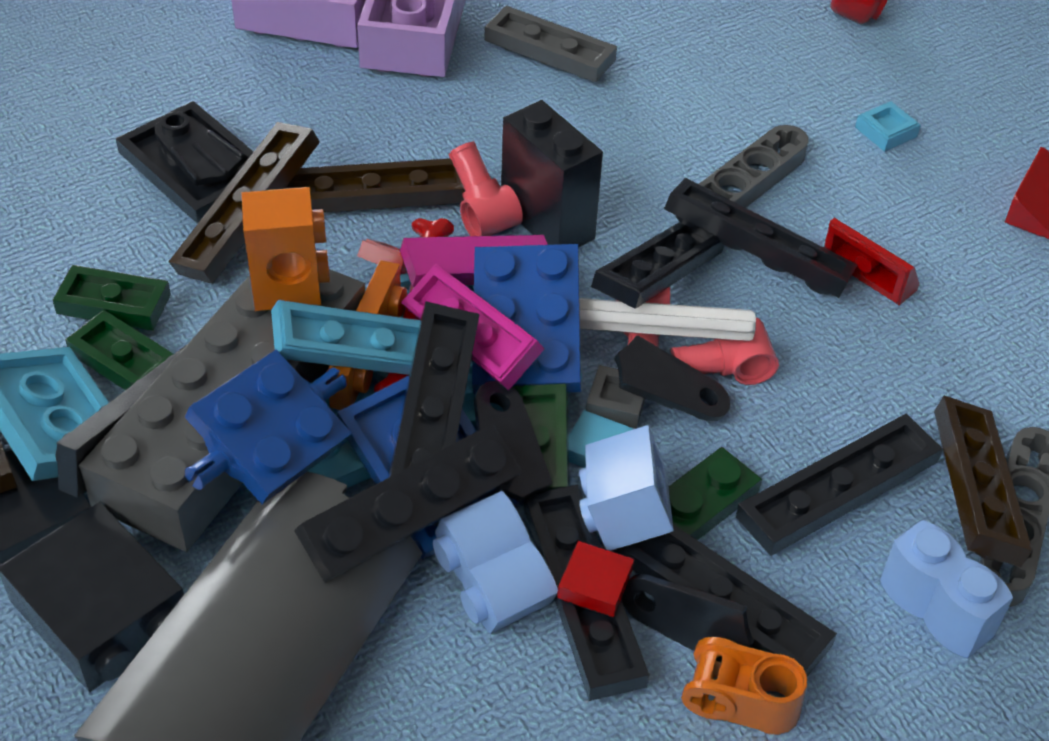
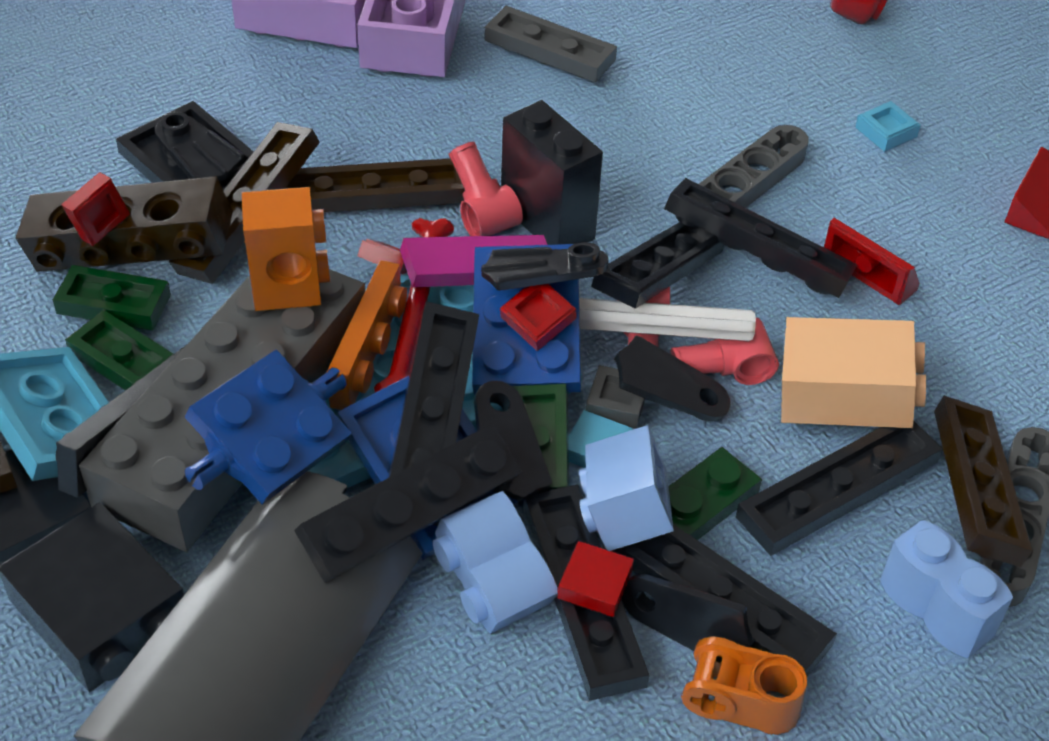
medium azure tile [271,300,420,375] -> none
dark pink tile [401,263,544,390] -> none
none -> dark brown brick [15,177,233,272]
none -> red tile [61,172,130,246]
none -> black piece [481,242,609,291]
none -> red tile [500,284,577,351]
none -> light nougat brick [781,317,926,428]

